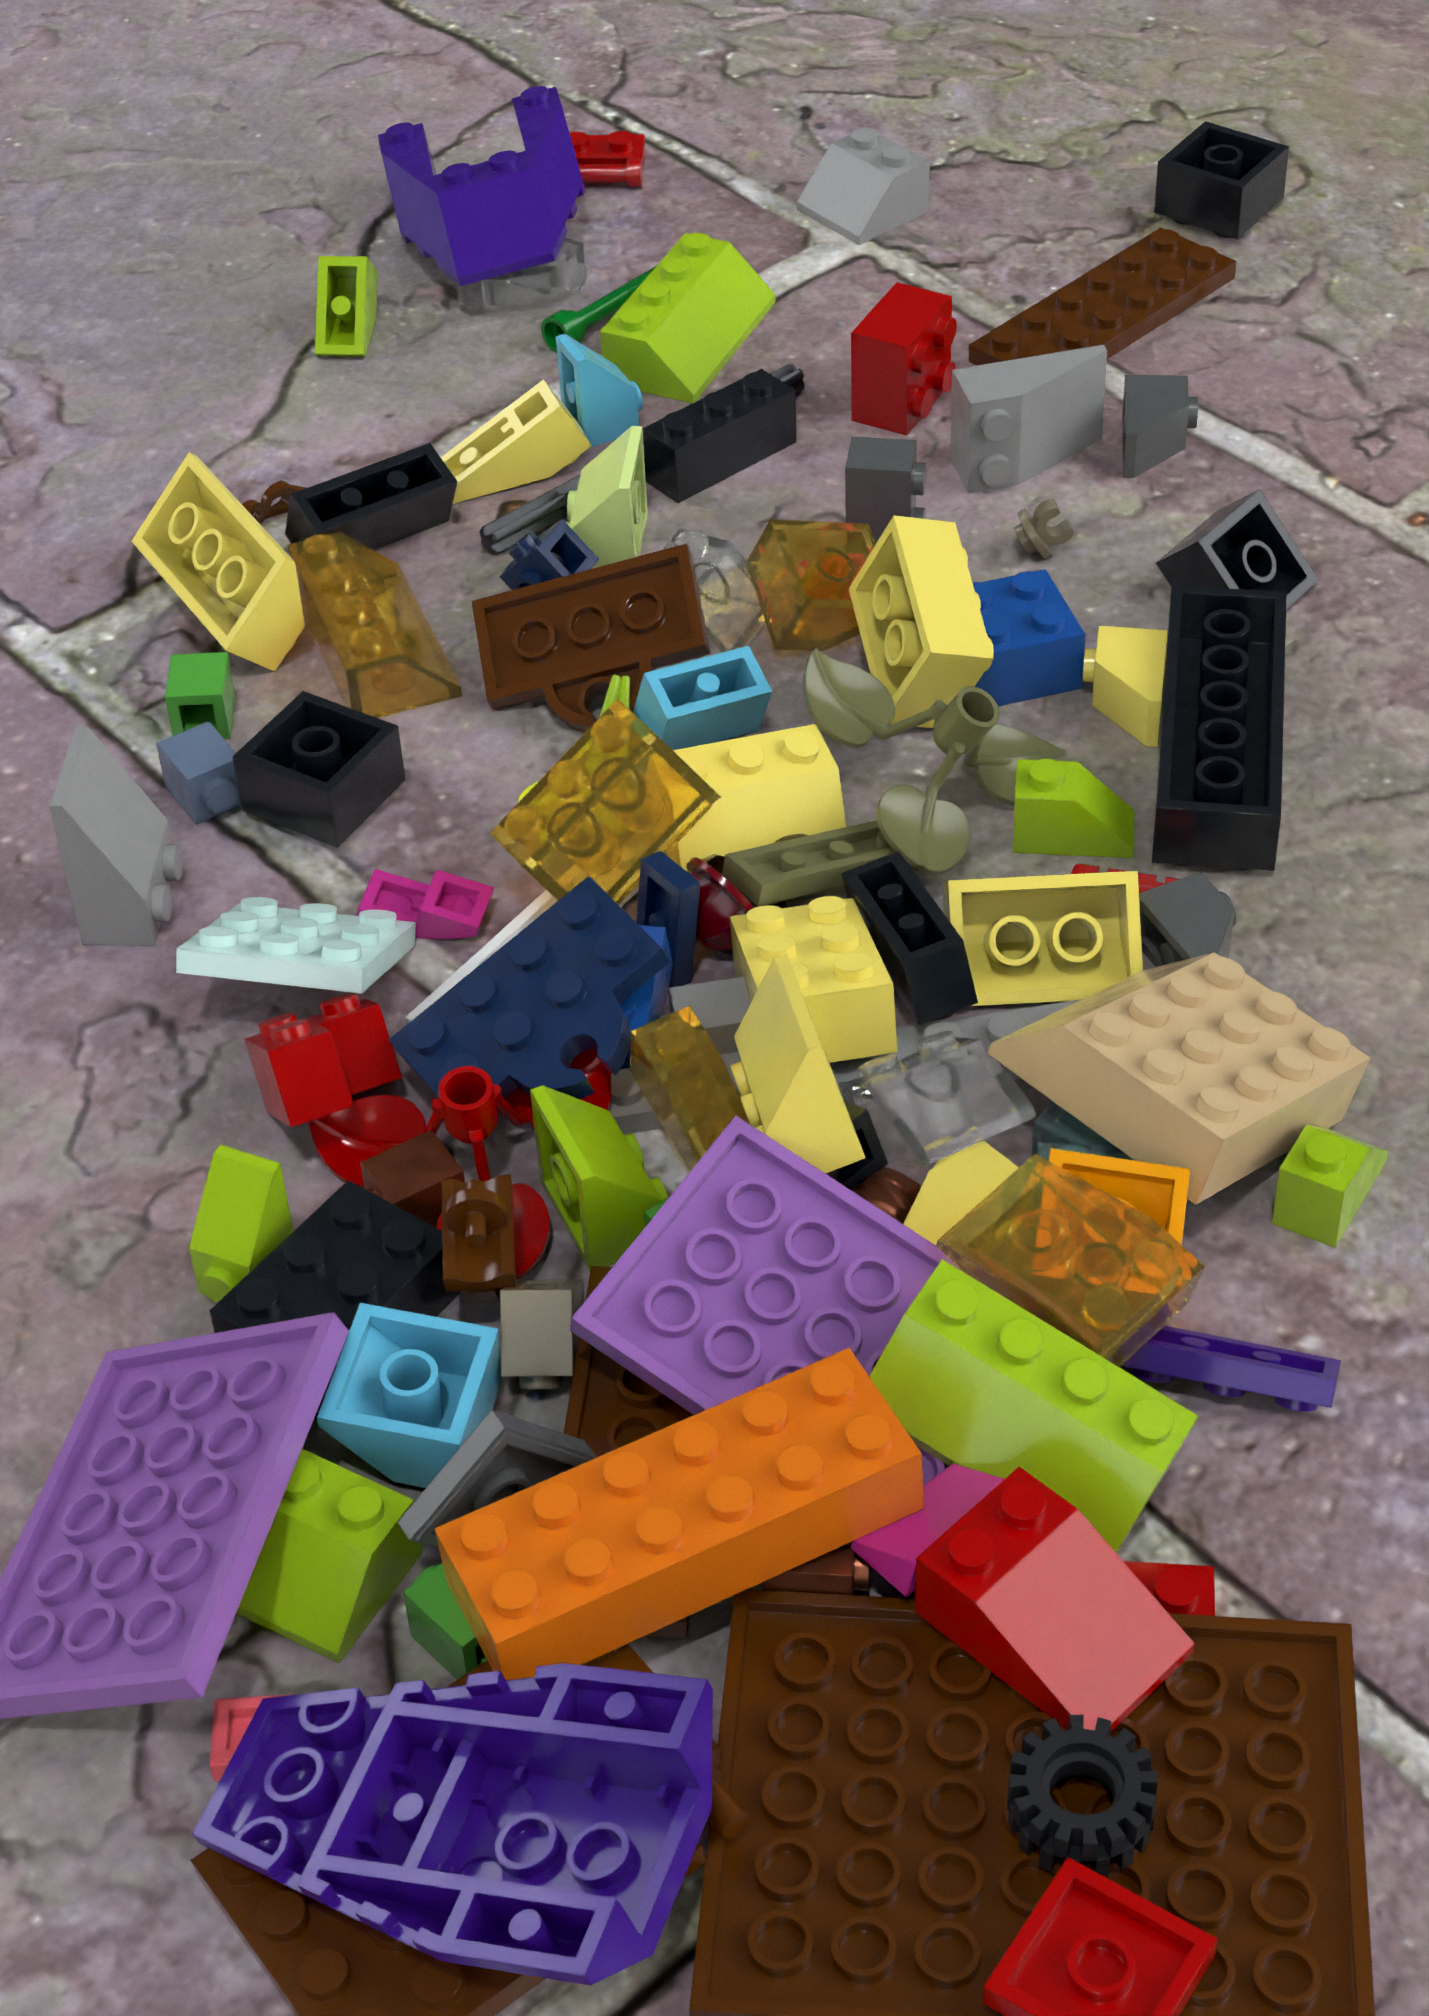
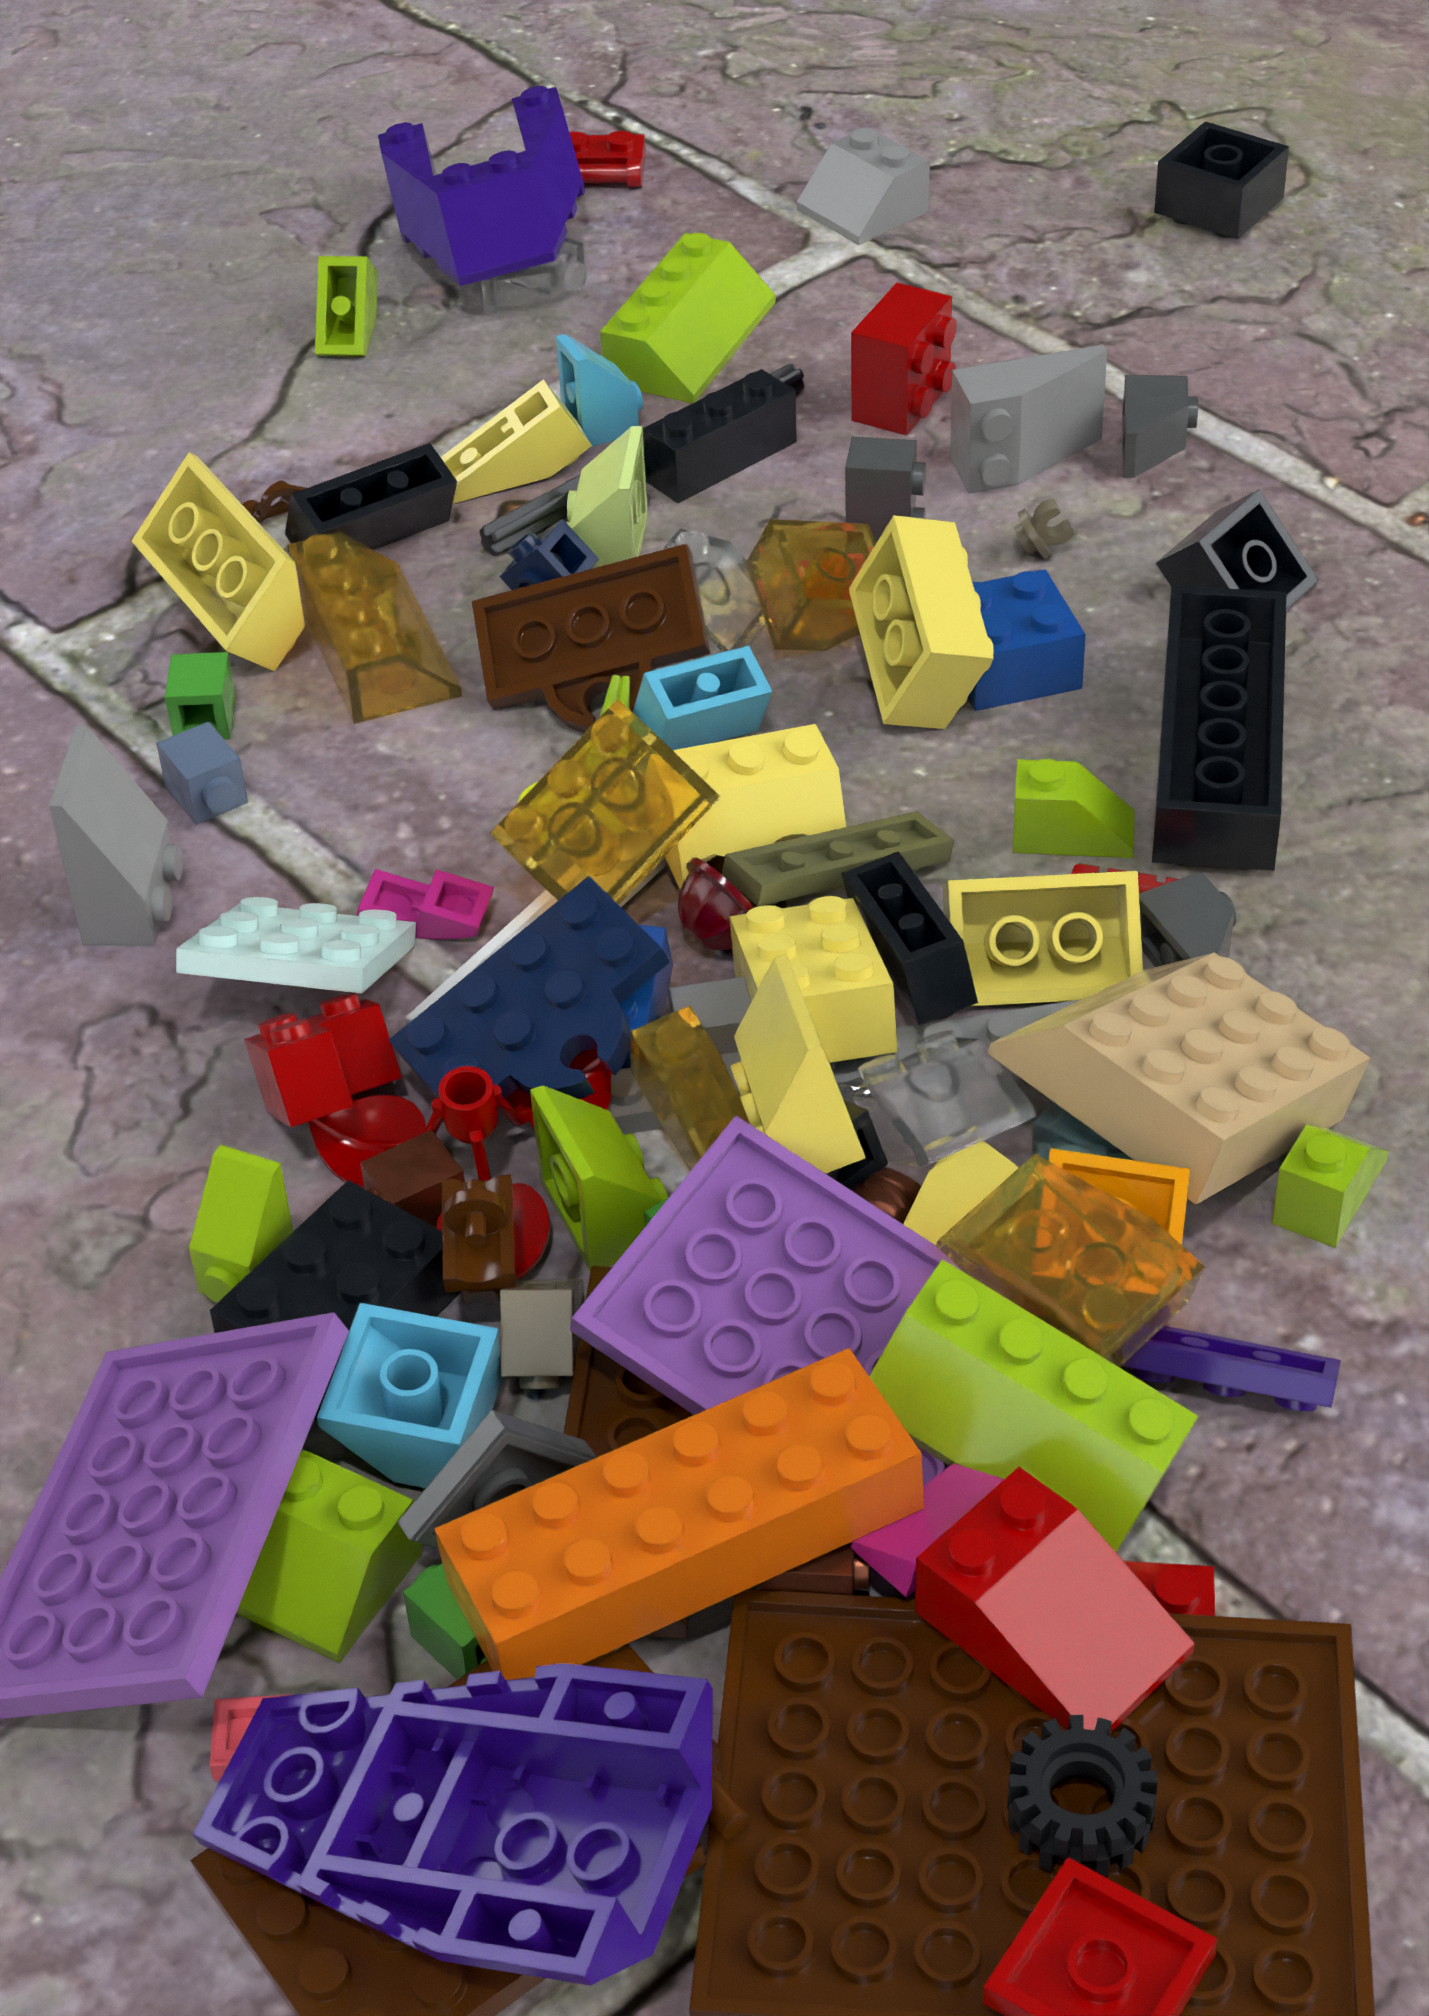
black brick [232,691,406,848] -> none
green piece [541,265,657,353] -> none
dark blue plate [636,851,700,988] -> none
olive plant [803,648,1065,875] -> none
reddish brown plate [969,227,1237,366] -> none
light yellow slope [1083,626,1168,747] -> none

